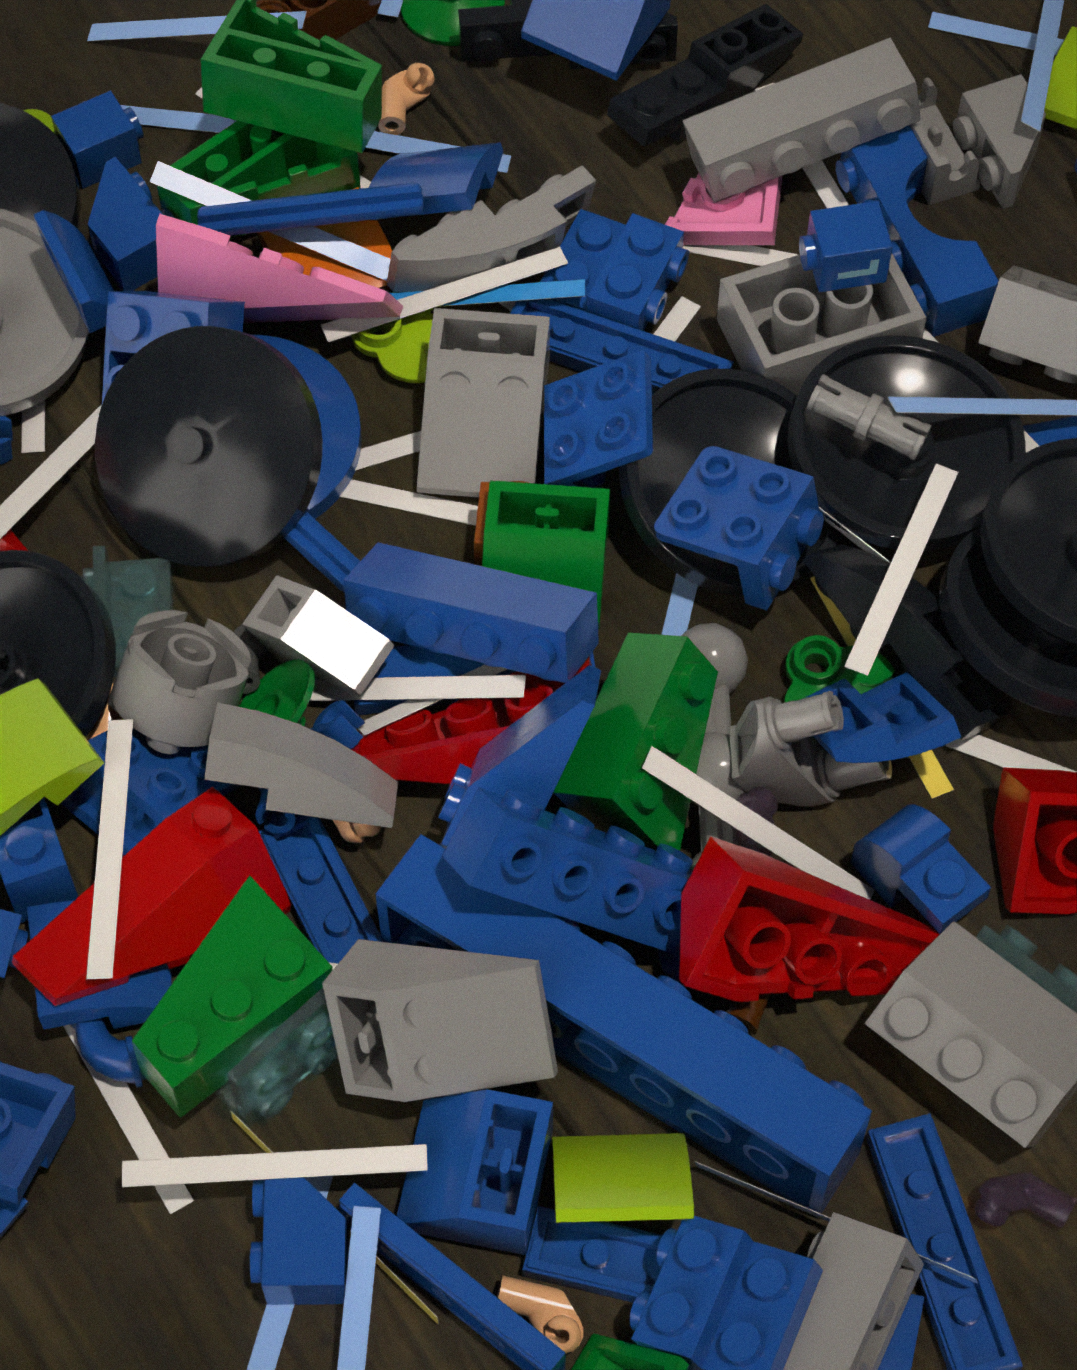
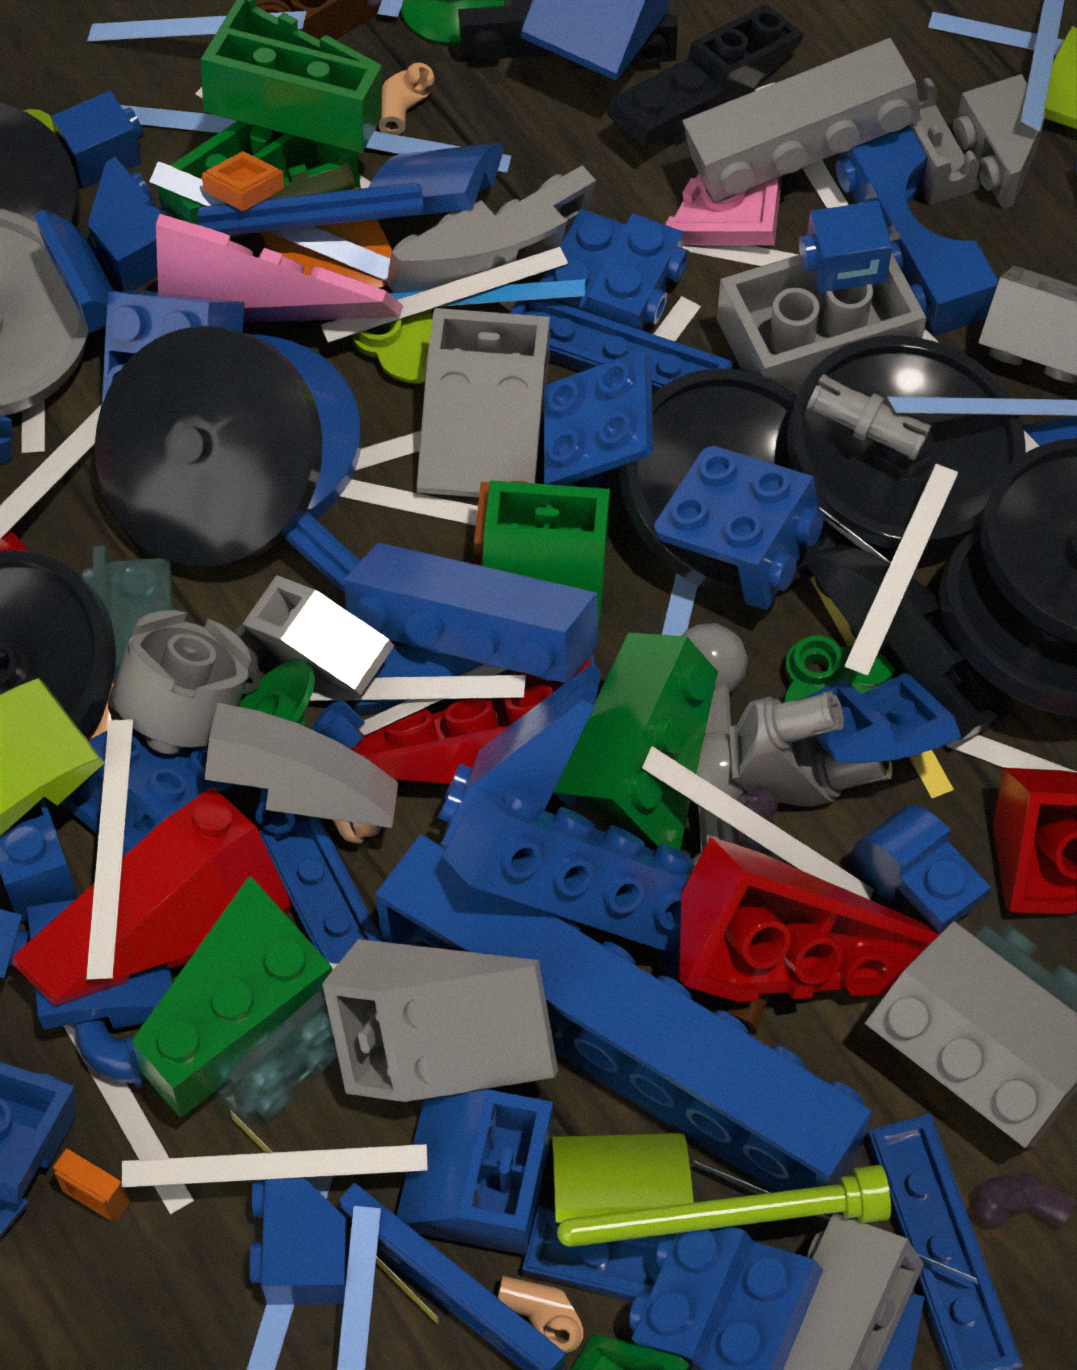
none -> orange tile [53,1148,131,1222]
none -> orange tile [202,151,284,211]
none -> lime piece [557,1165,891,1247]

